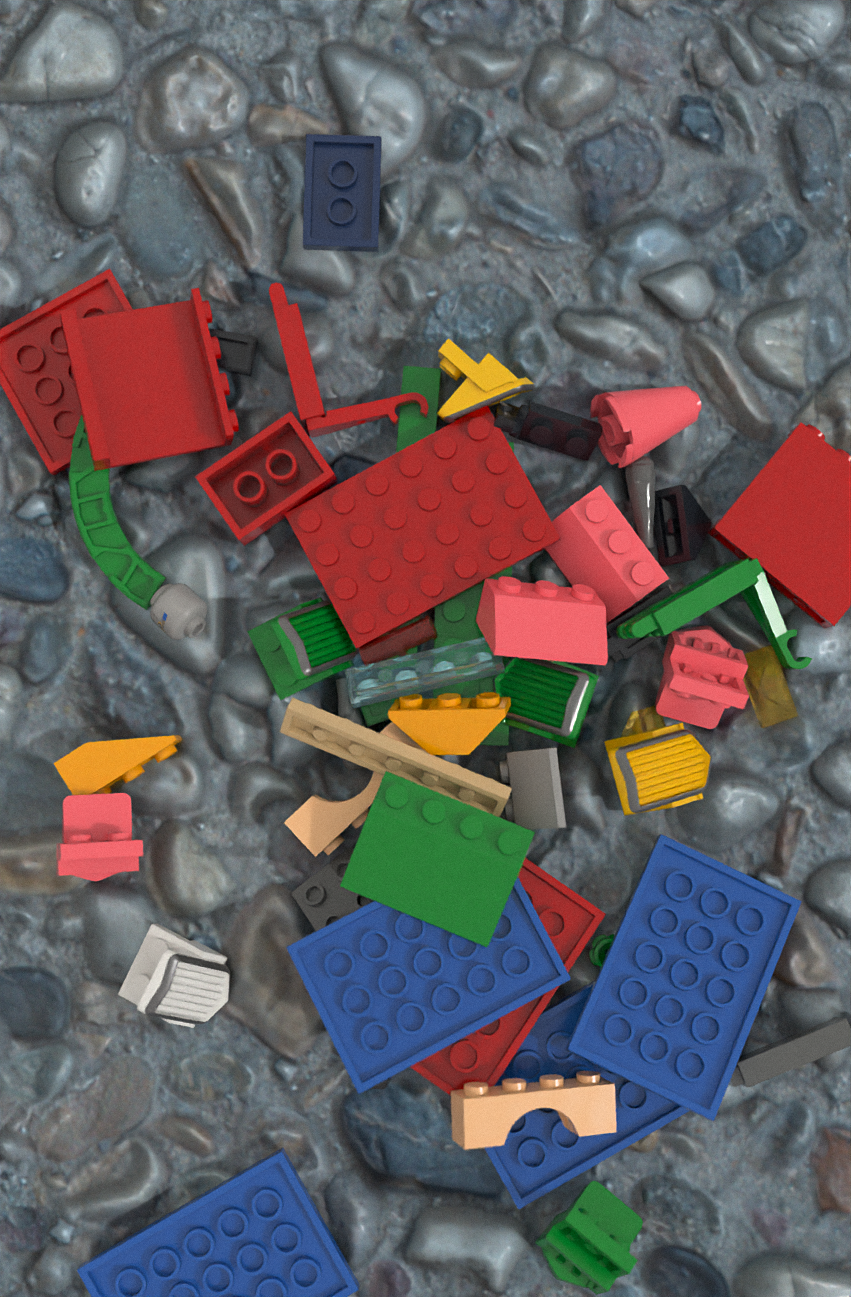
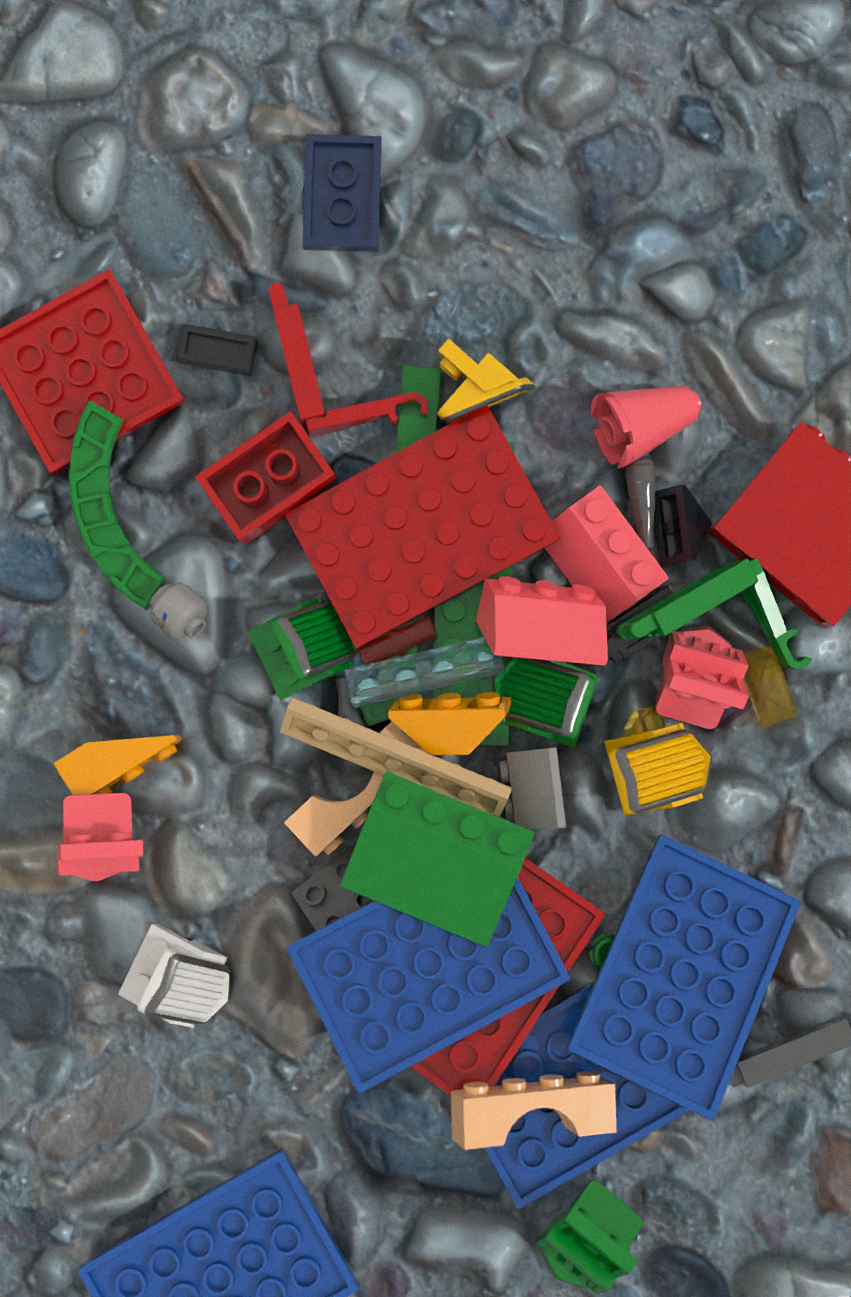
red panel [60,288,239,471] -> none
black hinge [494,401,602,462] -> none

